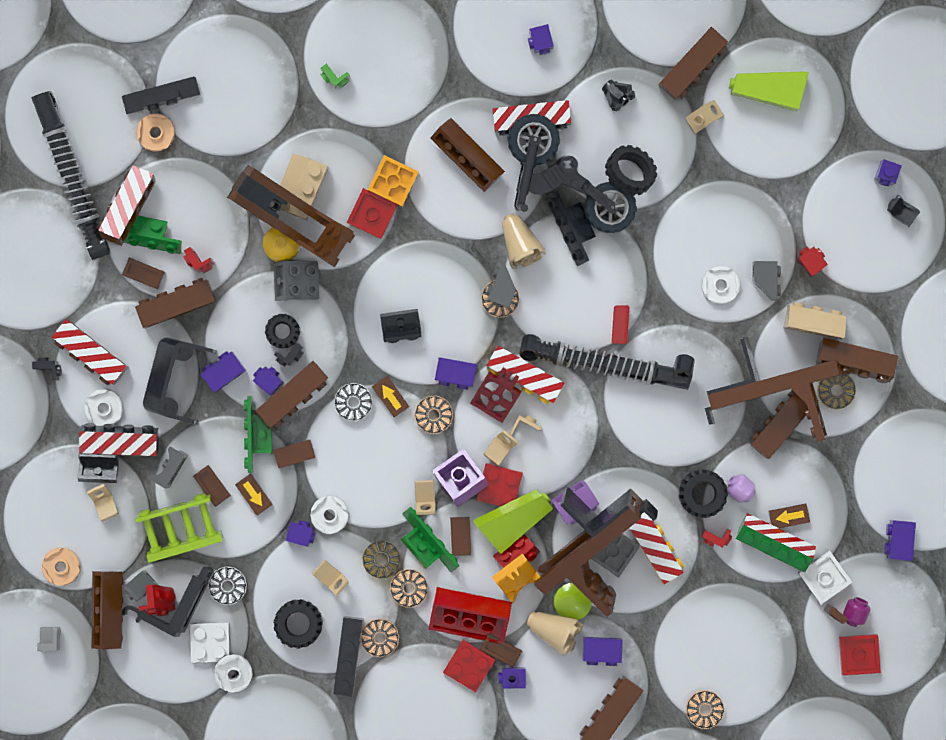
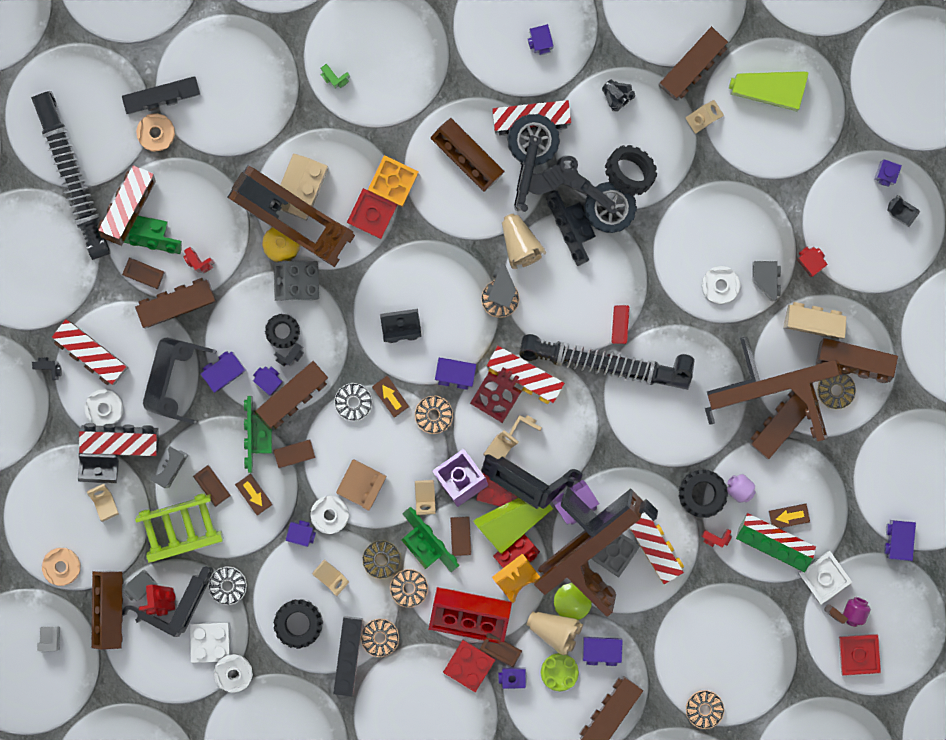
none -> medium nougat bracket [336,459,387,511]
none -> black hinge [481,454,583,509]
none -> lime dish [541,653,579,692]

